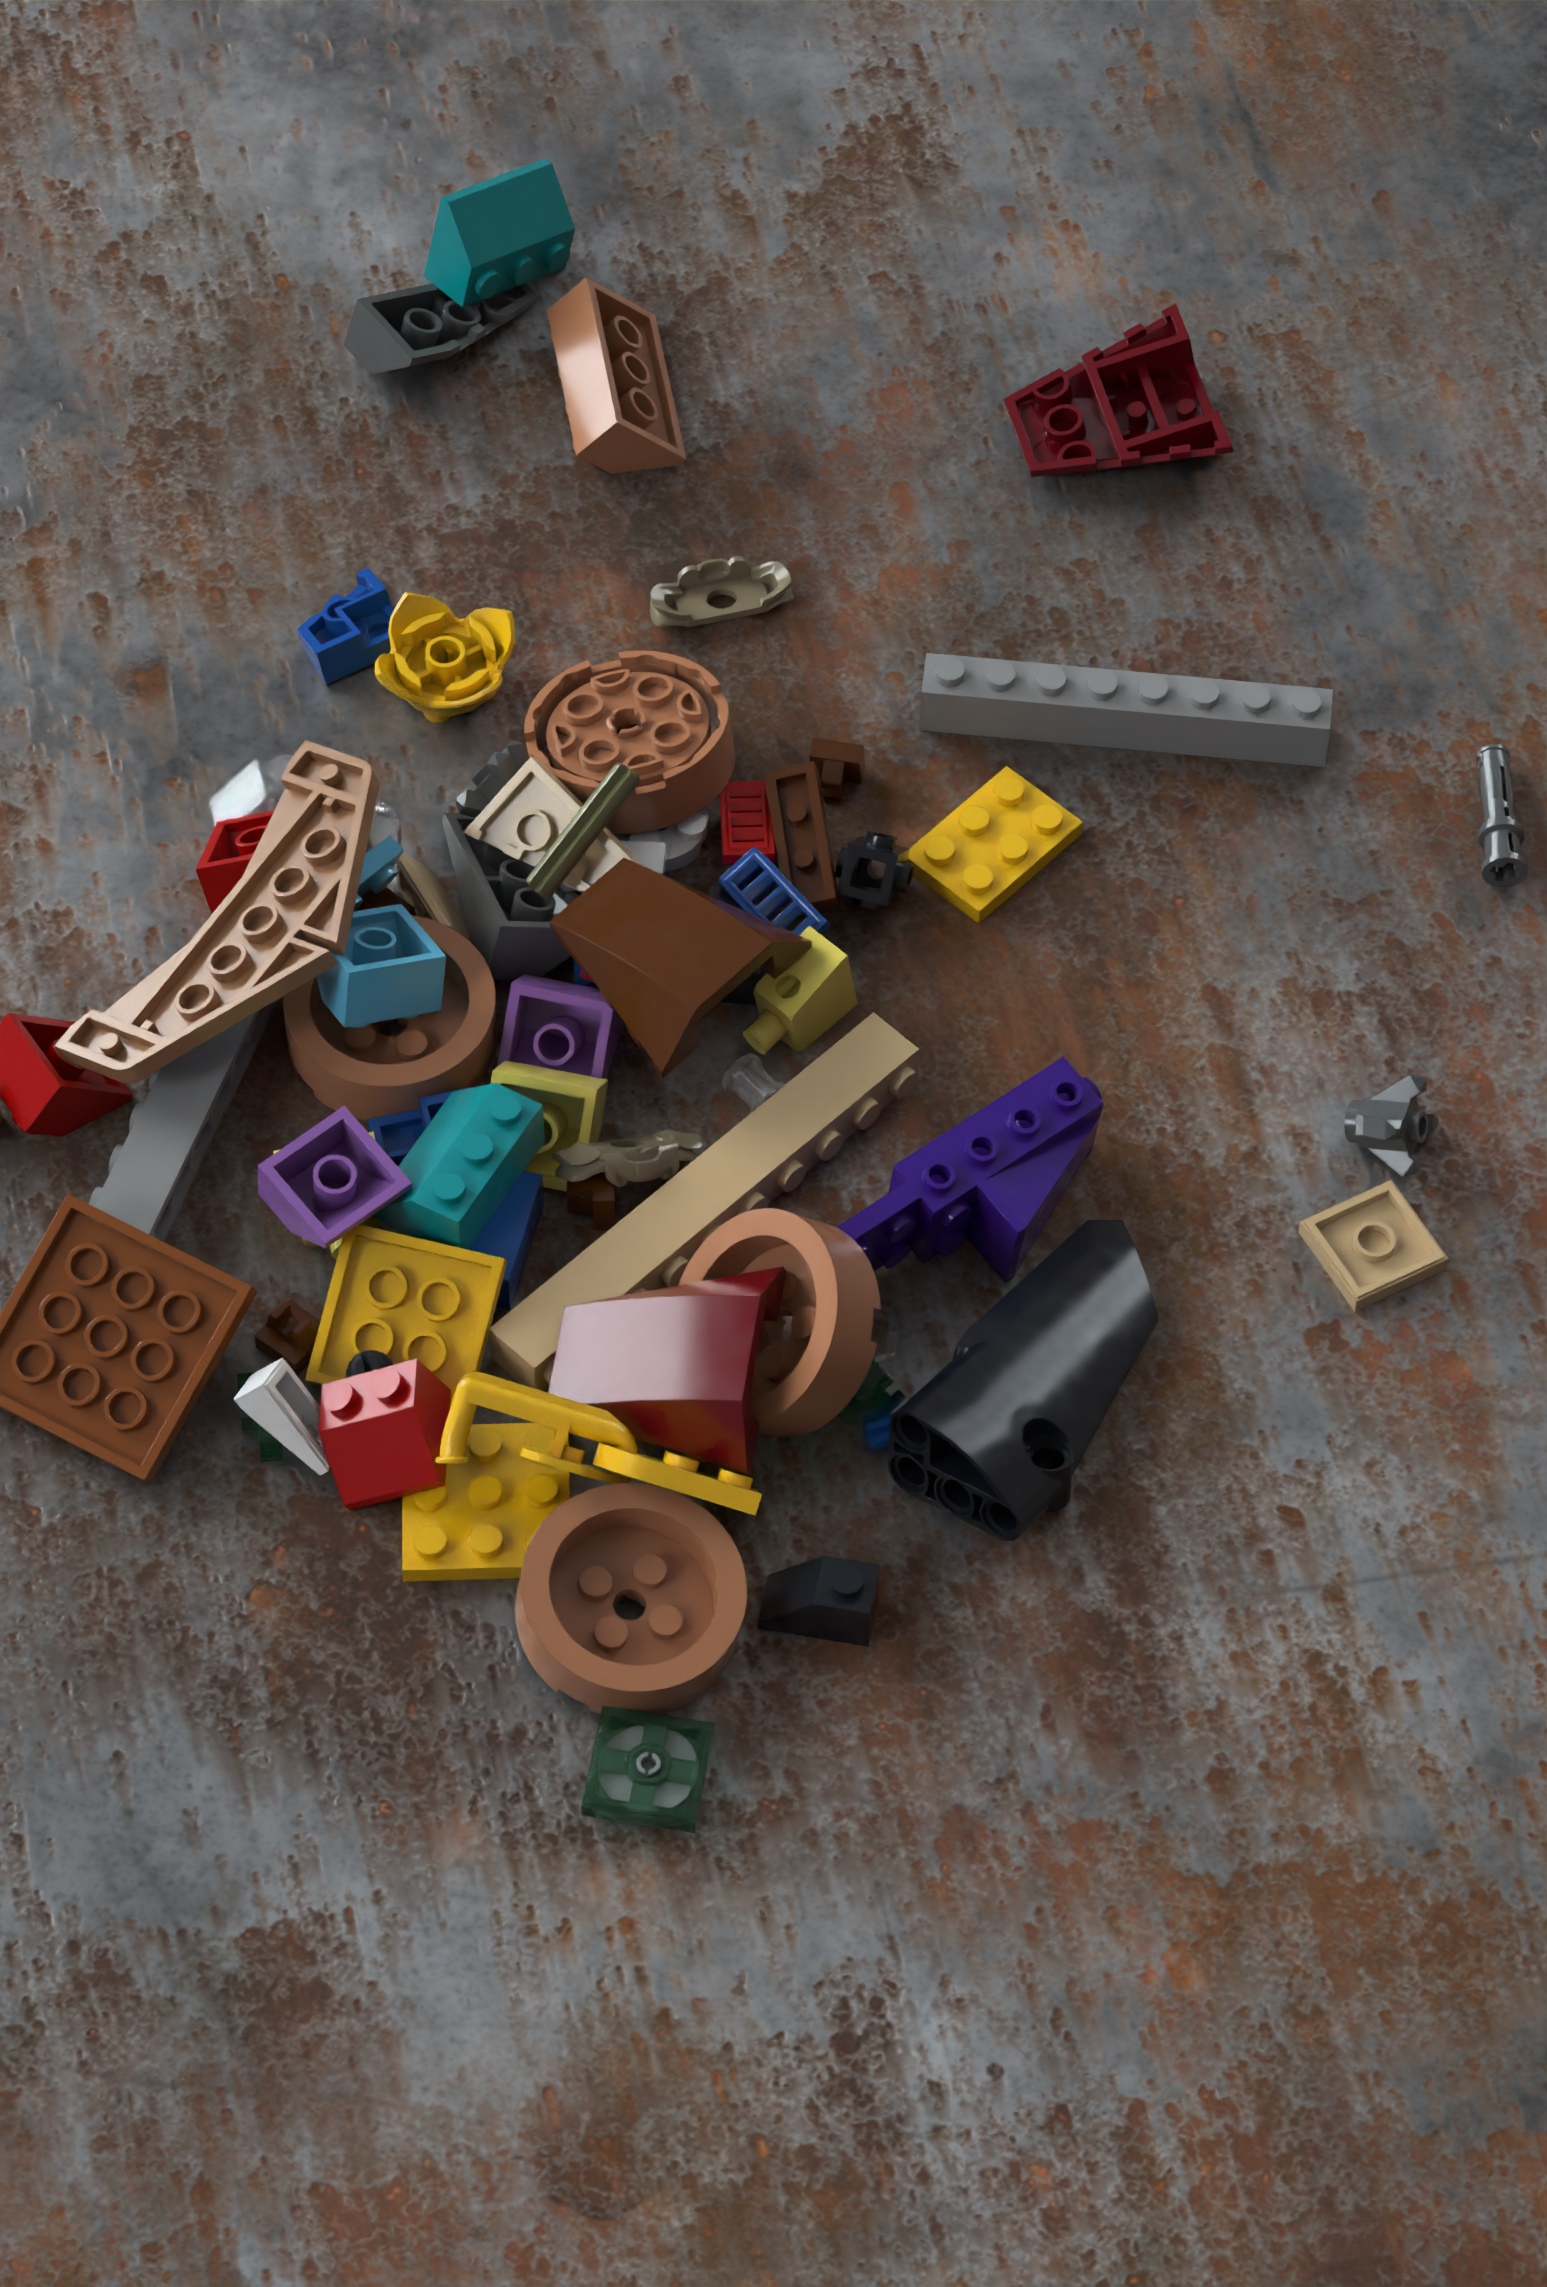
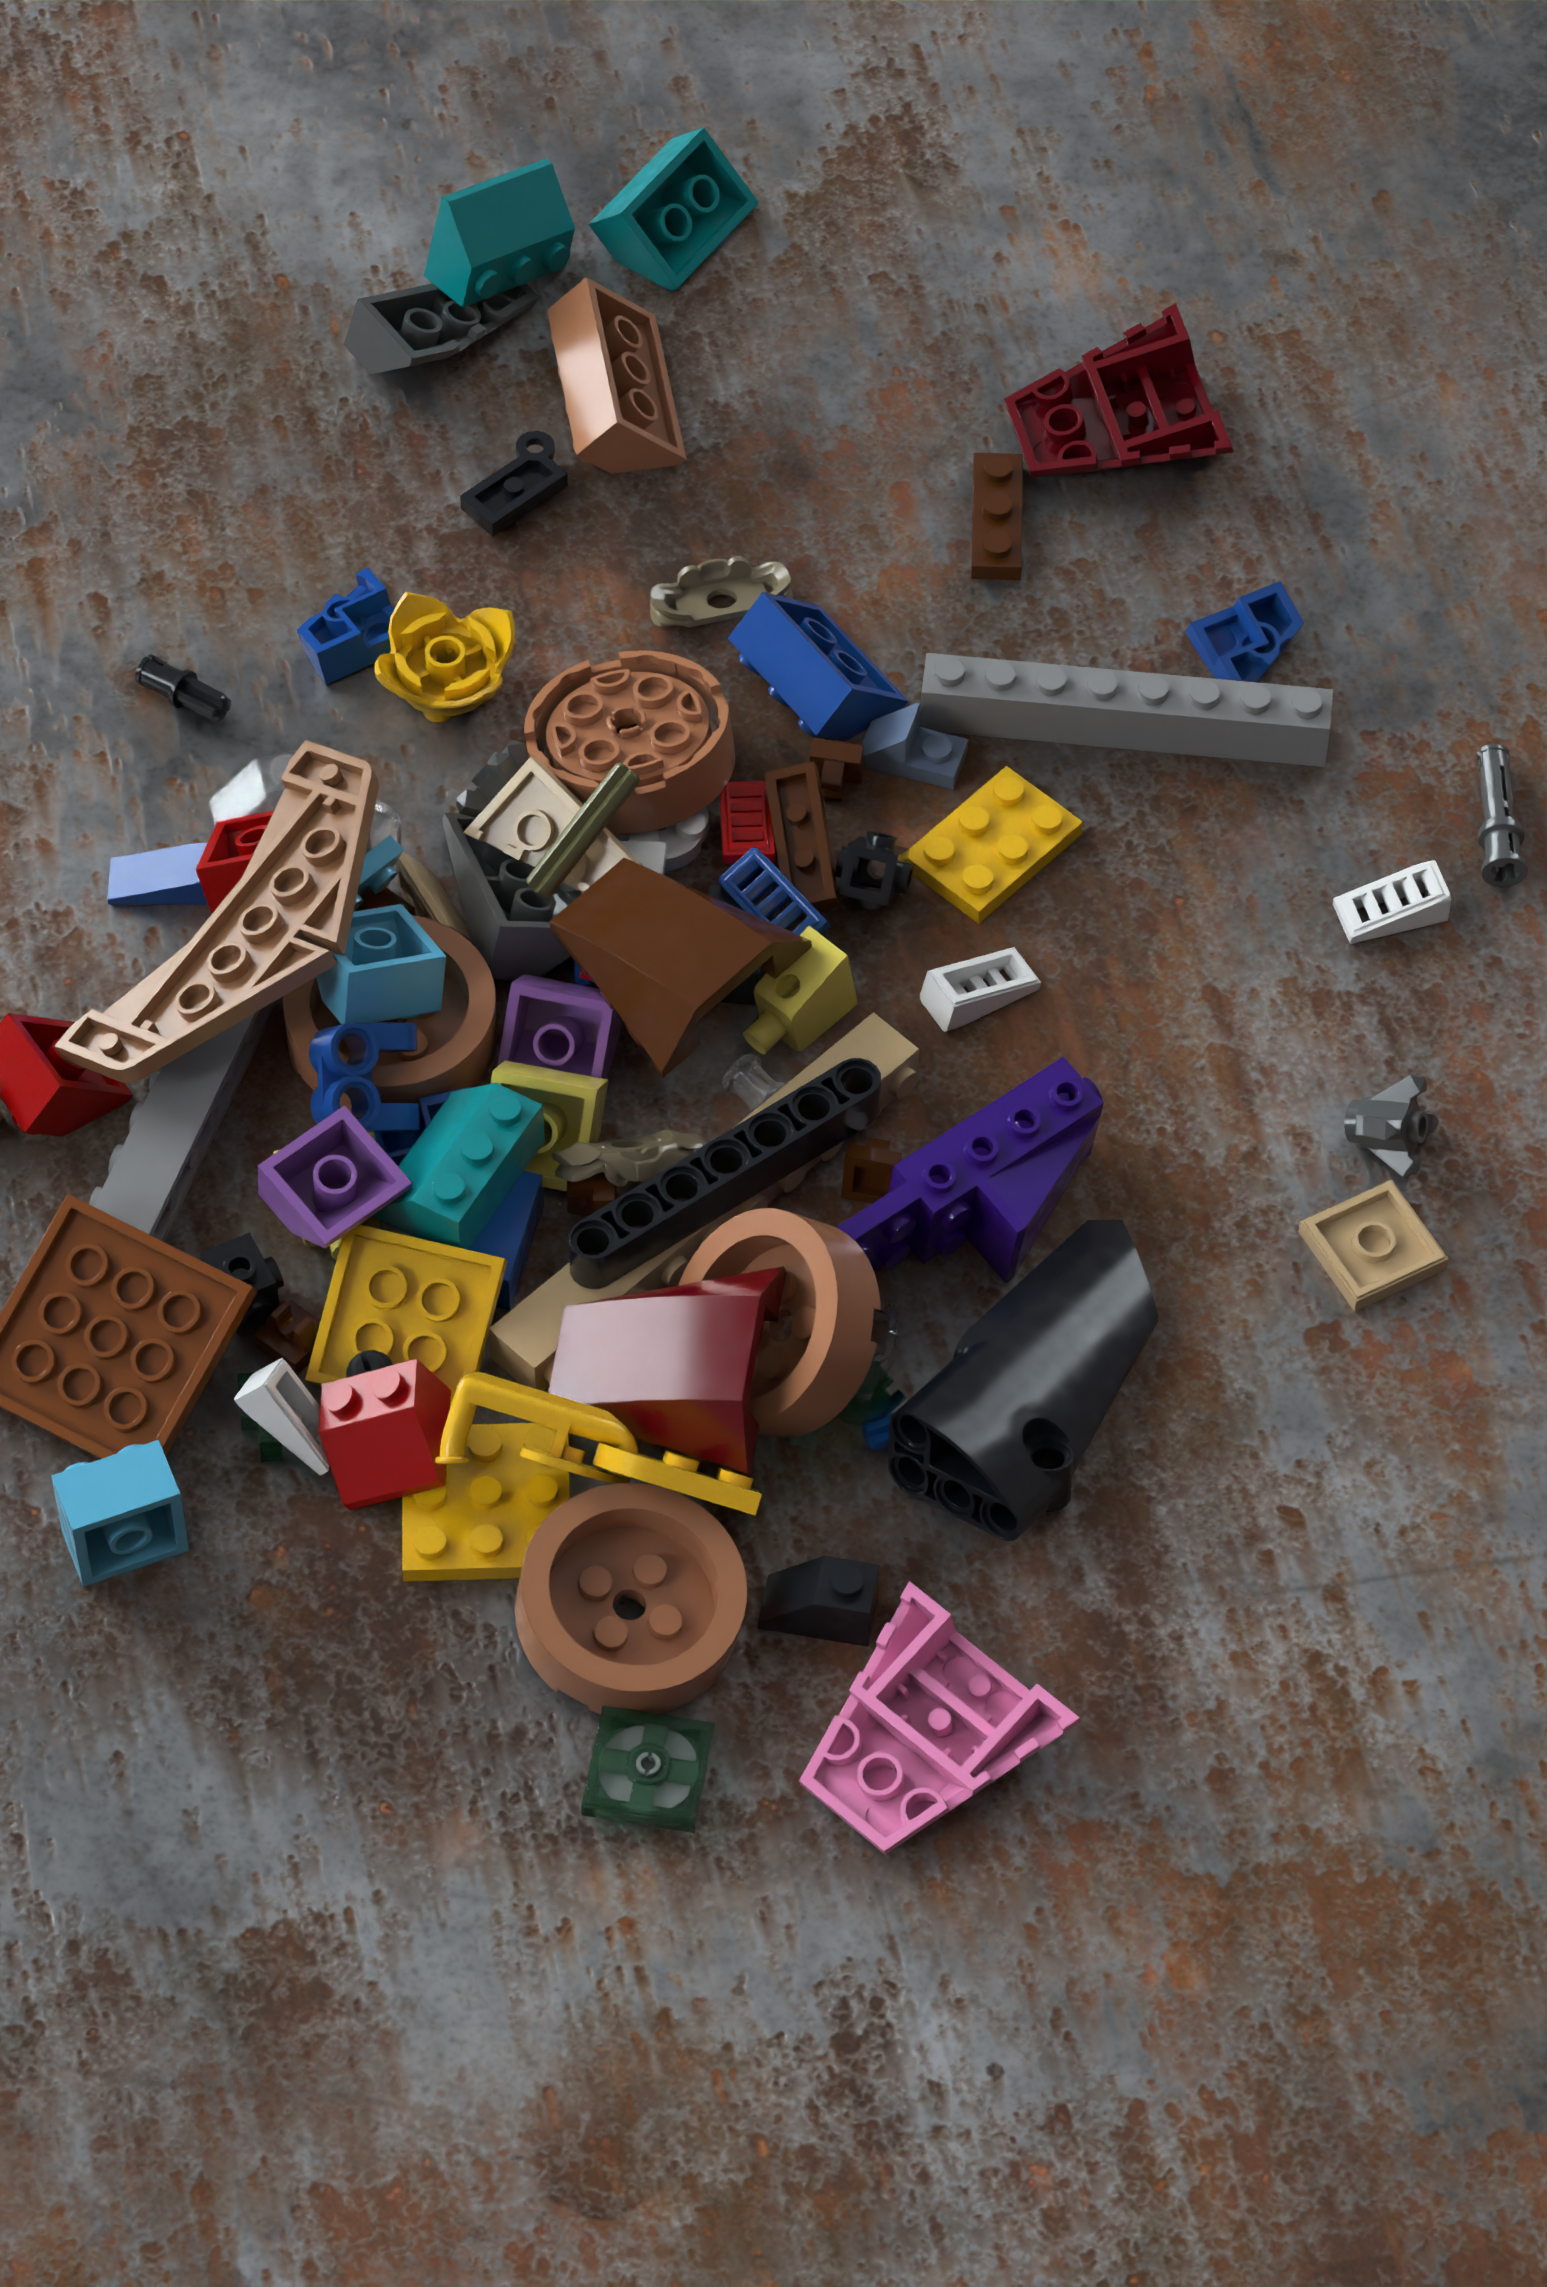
none -> medium azure brick [51,1440,189,1587]
none -> slope [107,843,208,905]
none -> black axle [135,654,231,722]
none -> black brick [200,1232,284,1329]
none -> blue piece [309,1022,420,1133]
none -> black hinge [460,431,568,537]
none -> black beam [568,1058,881,1289]
none -> teal slope [588,127,759,291]
none -> blue slope [727,592,908,741]
none -> bright pink wedge [799,1581,1081,1855]
none -> reddish brown tile [841,1137,902,1204]
none -> sand blue slope [862,703,969,790]
none -> white slope [920,947,1041,1032]
none -> reddish brown plate [971,453,1023,580]
none -> blue slope [1185,581,1304,682]
none -> white slope [1333,860,1451,944]

